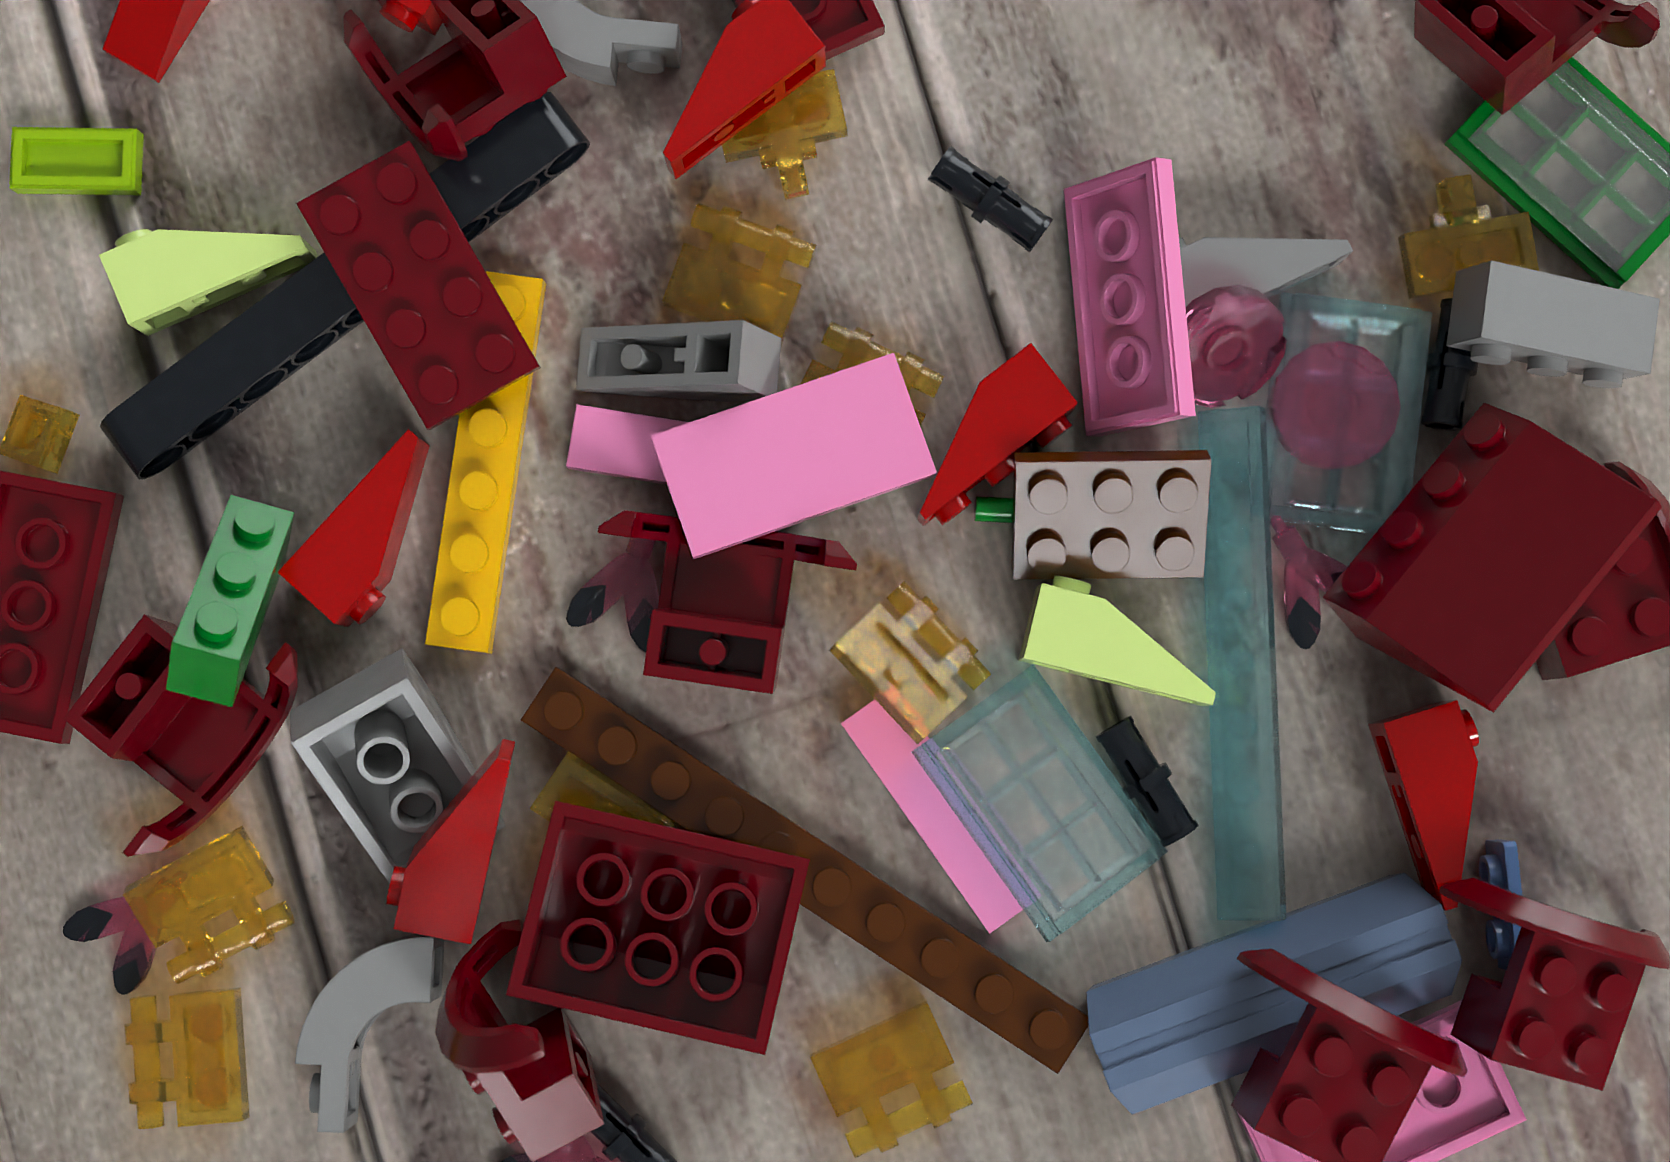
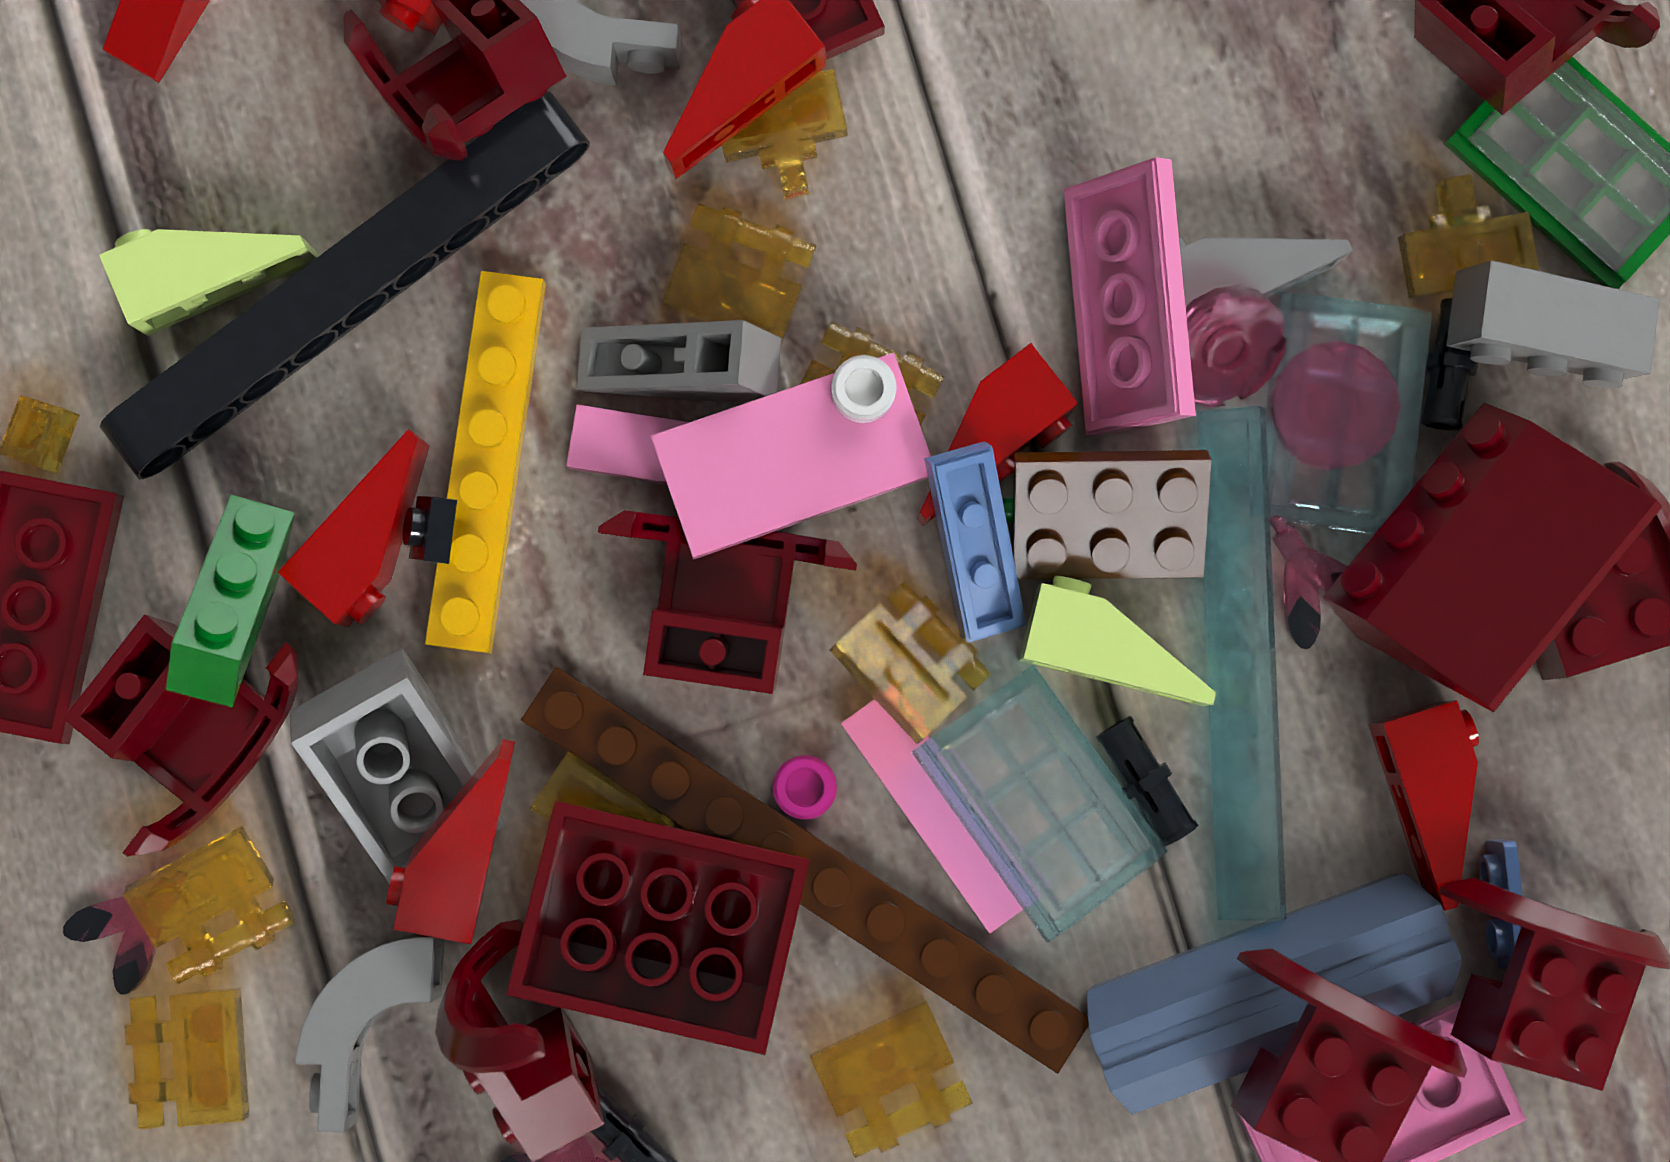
lime tile [9,127,144,195] -> none
dark red plate [296,140,541,430] -> none
clear pink piece [566,538,659,652] -> none
black pin [928,146,1053,253] -> none
none -> black plate [403,496,457,564]
none -> dark pink tile [773,755,837,819]
none -> white tile [831,355,896,423]
none -> medium blue tile [924,441,1026,643]

